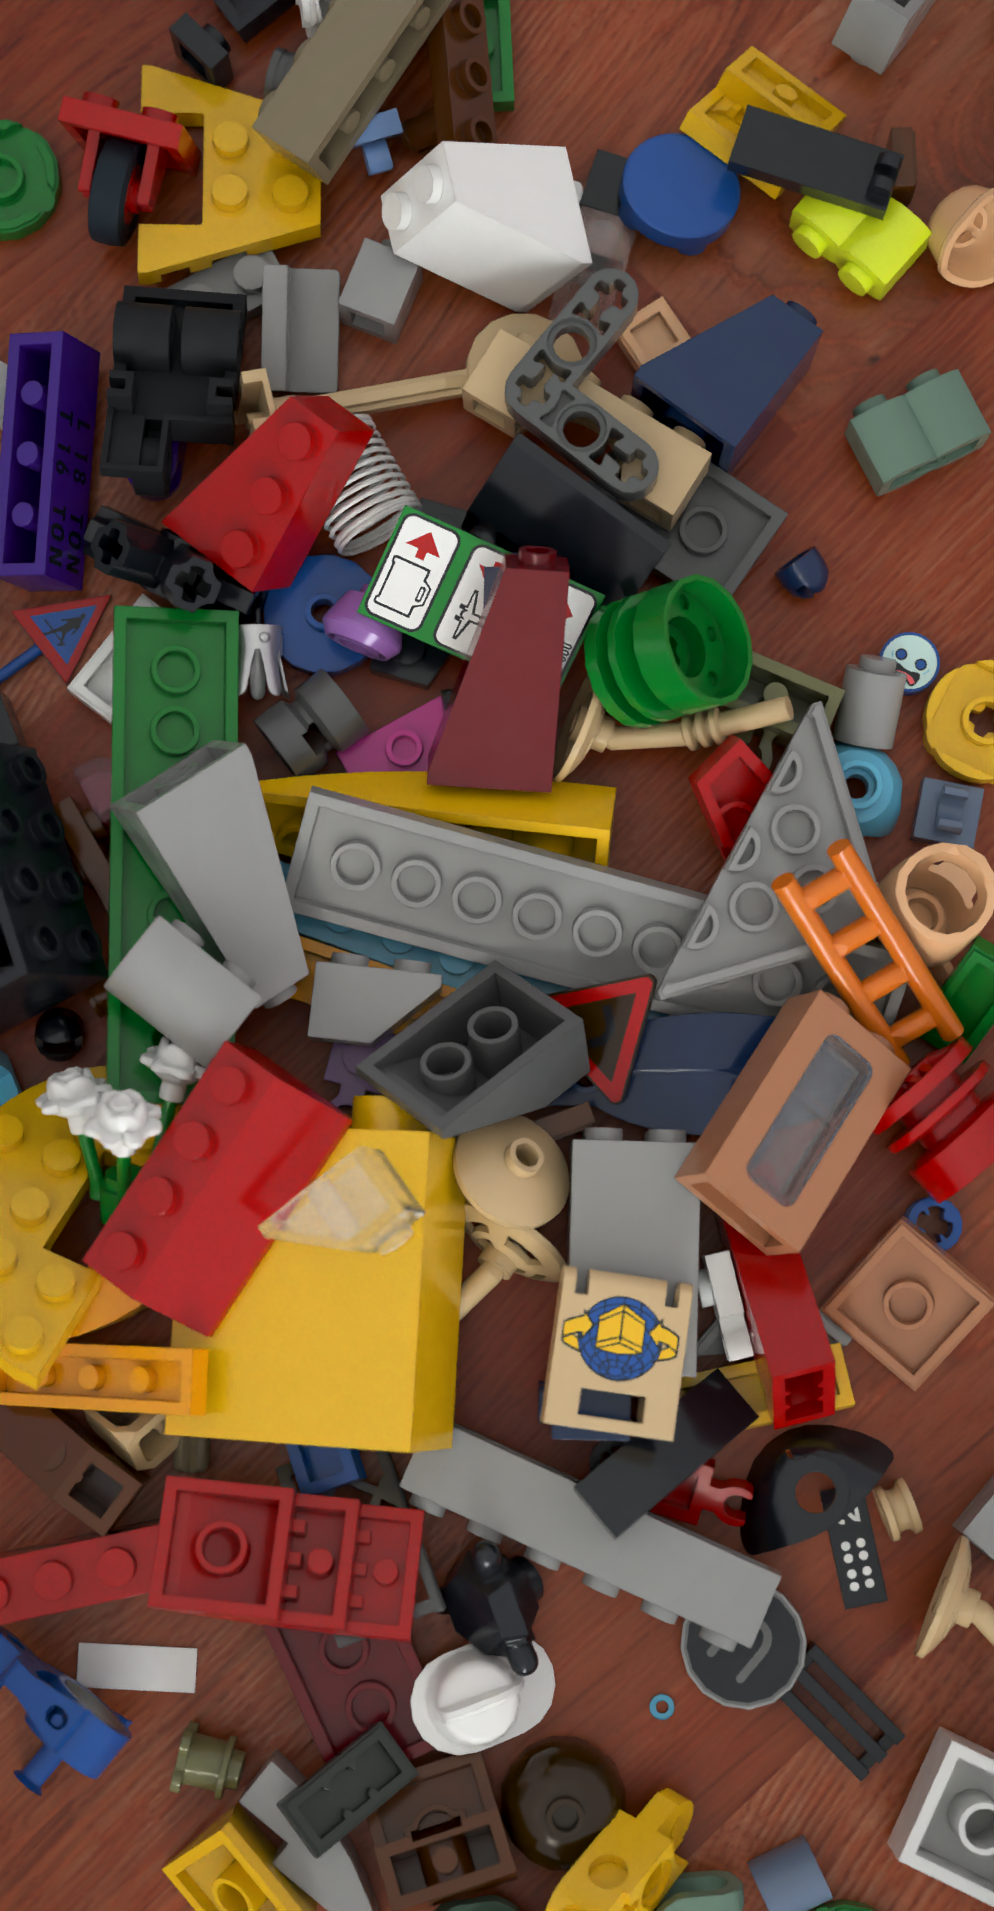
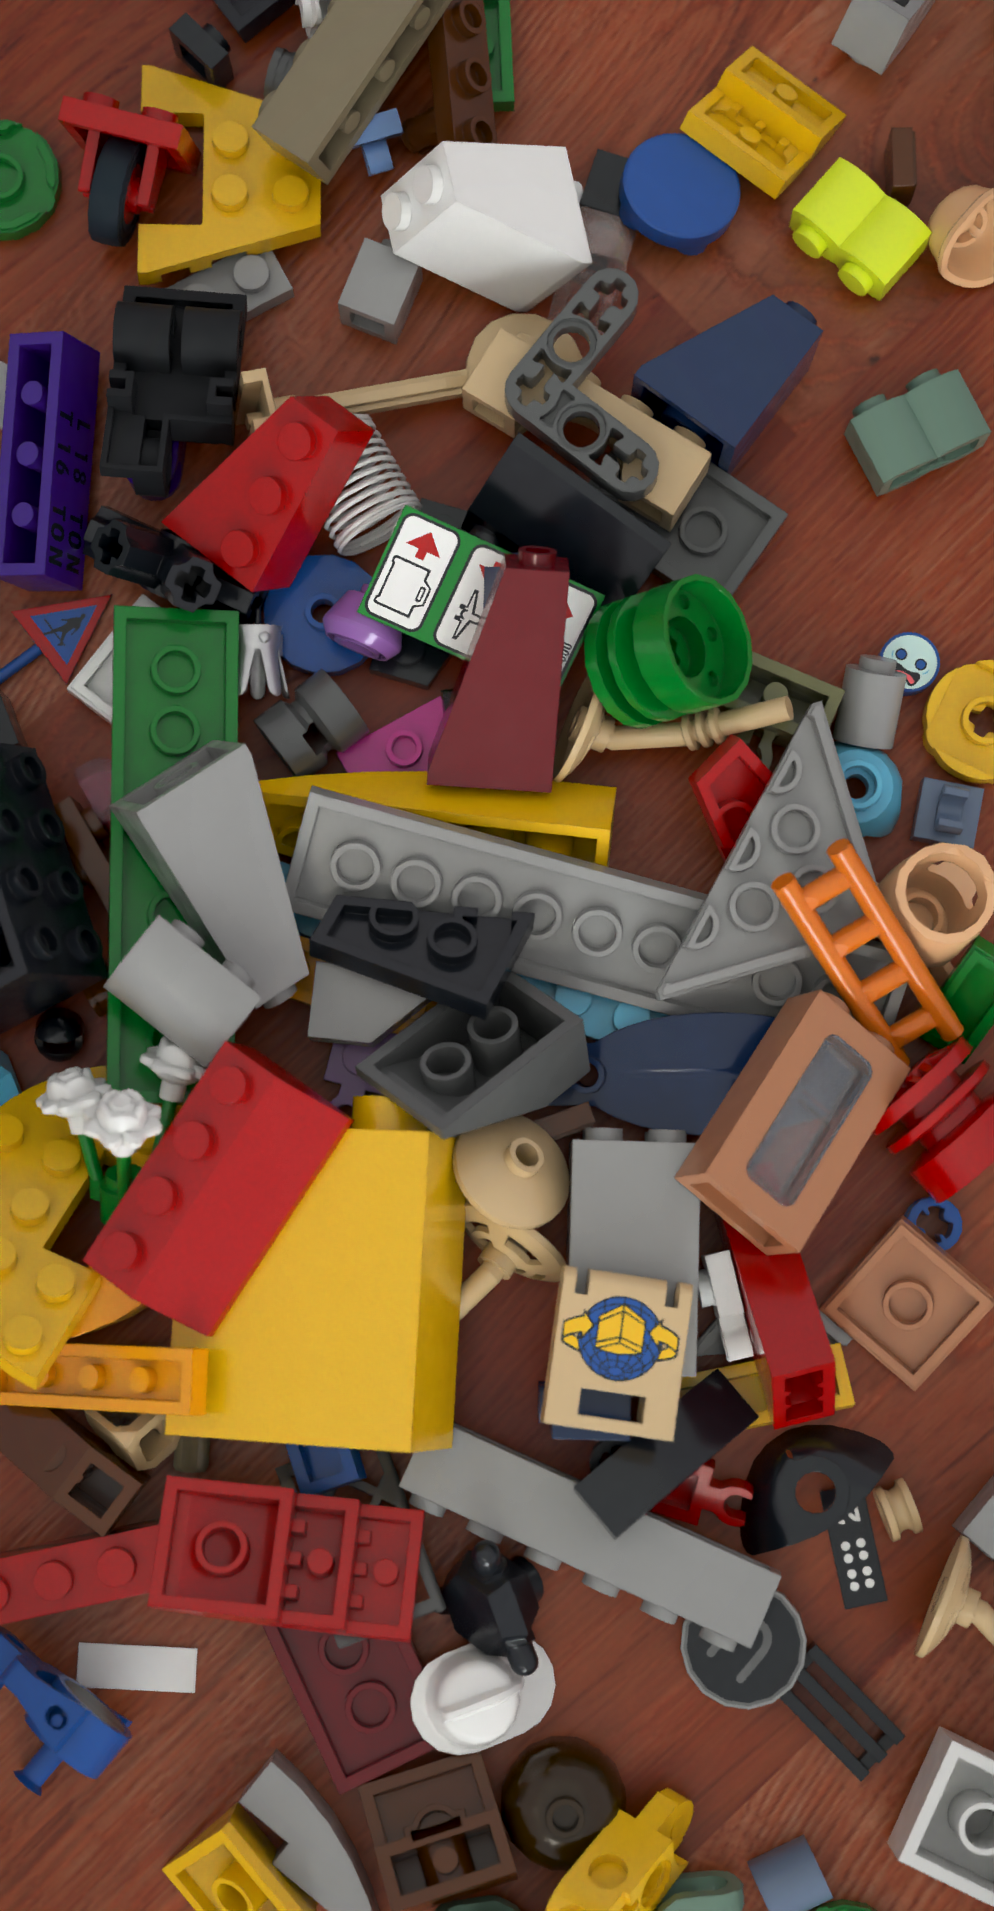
olive brick [170,1721,247,1800] -> none
clear slope [258,1145,426,1255] -> none
light grey panel [261,264,341,393] -> none
pearl dark grey plate [276,1721,419,1858] -> none
piece [546,973,658,1105] -> none
light nougat tile [616,296,691,372] -> none
medium azure piece [649,1694,675,1720] -> none
black hinge [727,105,904,220] -> none
dark blue hinge [774,546,829,599] -> none
none -> black wing [309,895,535,1020]

